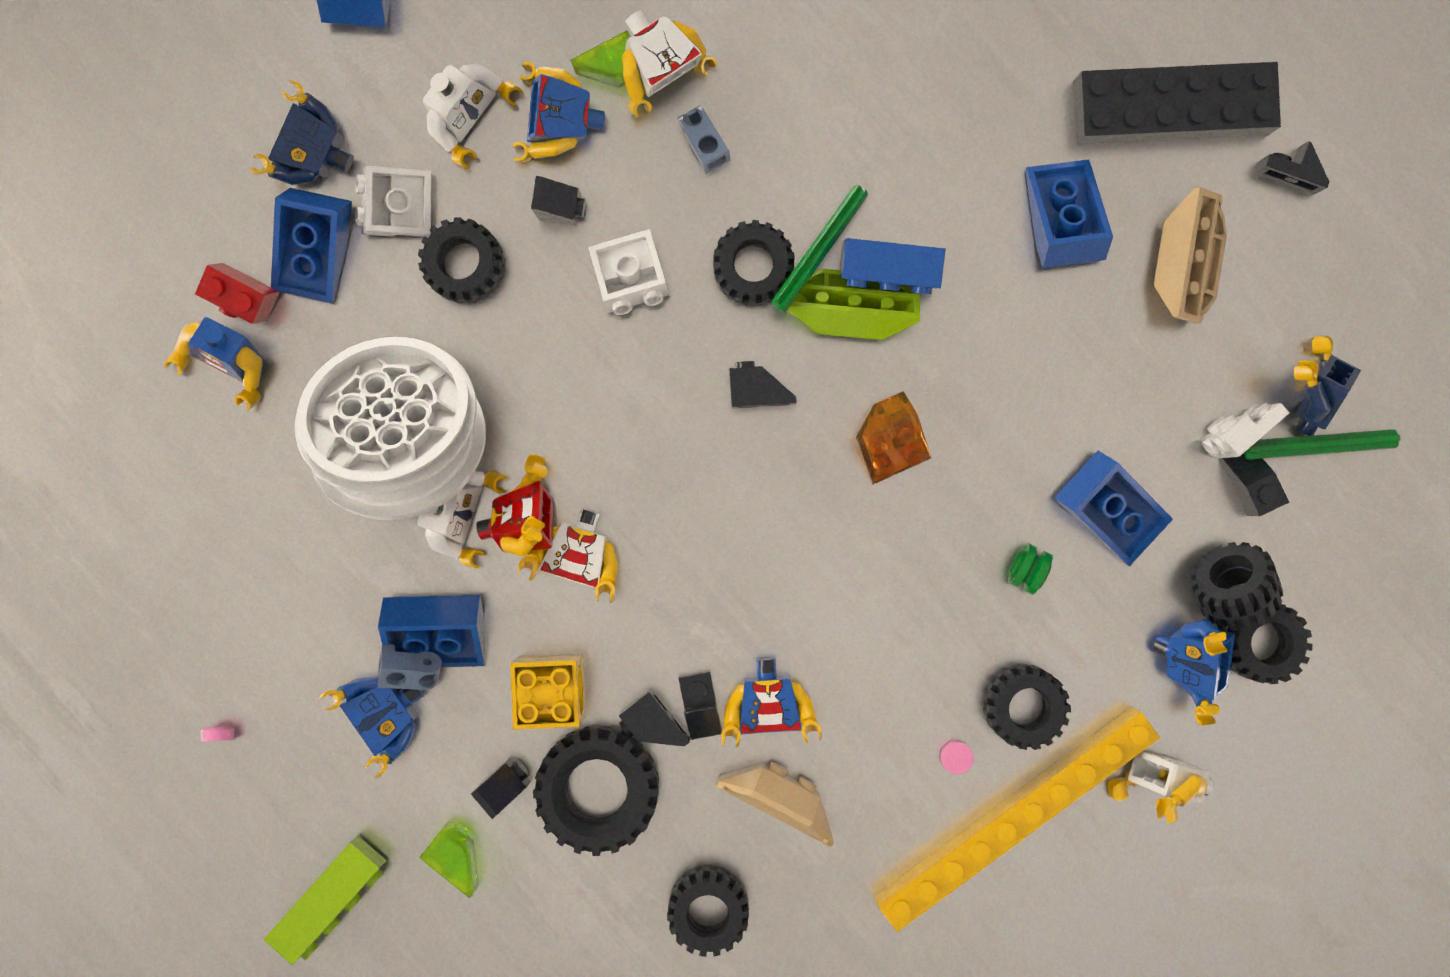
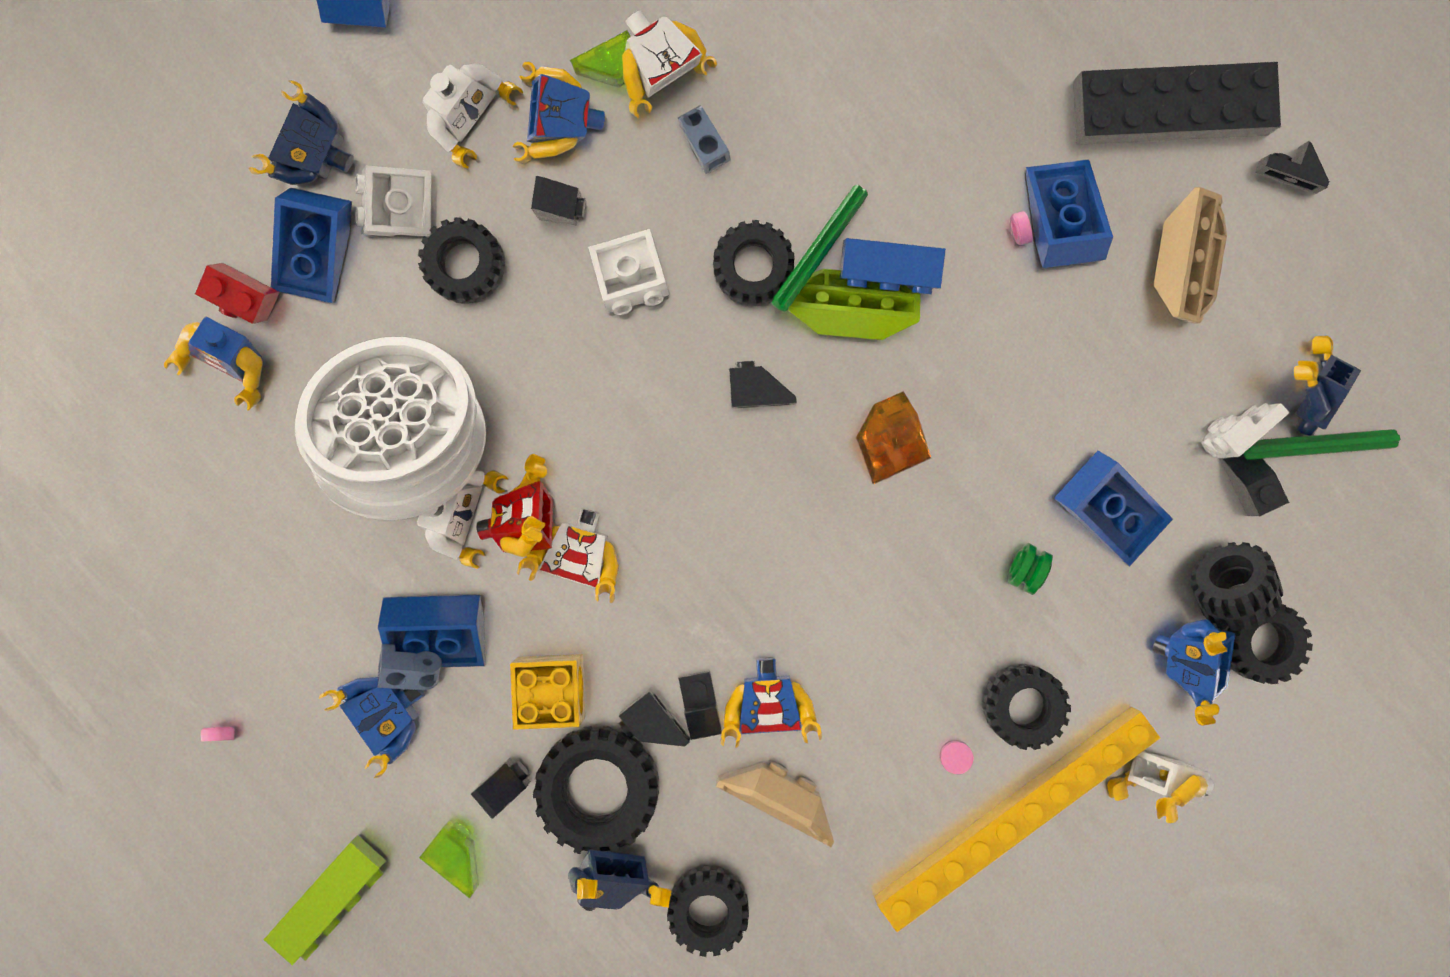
none -> dark blue torso [568,850,671,911]
none -> bright pink tile [1010,211,1033,245]

